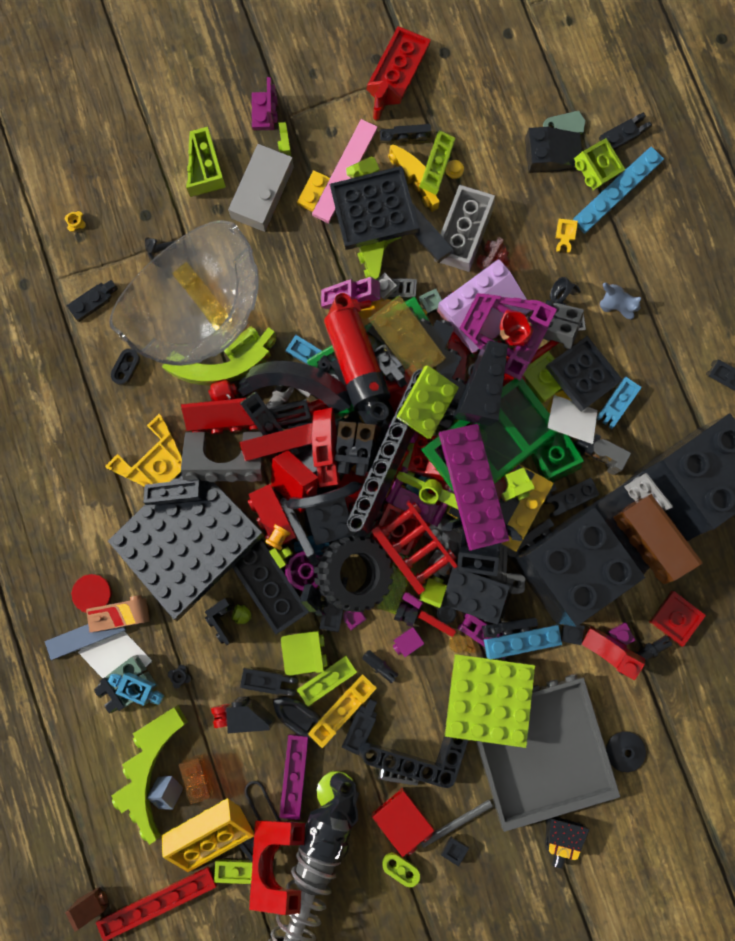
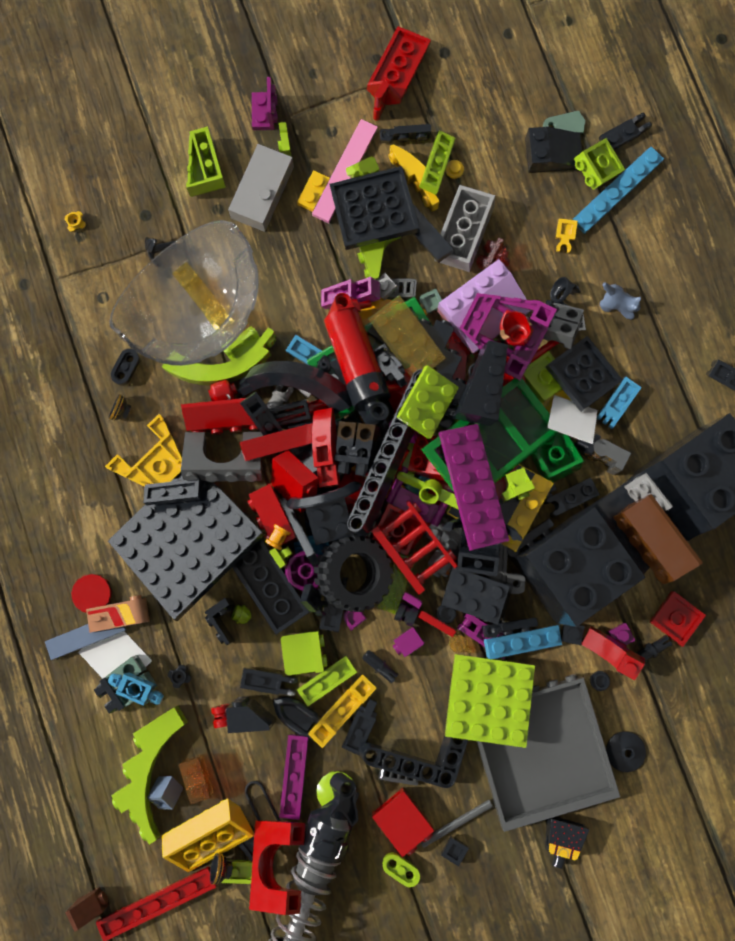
black hinge [66,280,118,322] -> none
lime slope [419,576,447,608] -> none
none -> black piece [108,394,131,420]
none -> black piece [210,853,233,884]
none -> black plate [590,671,610,691]

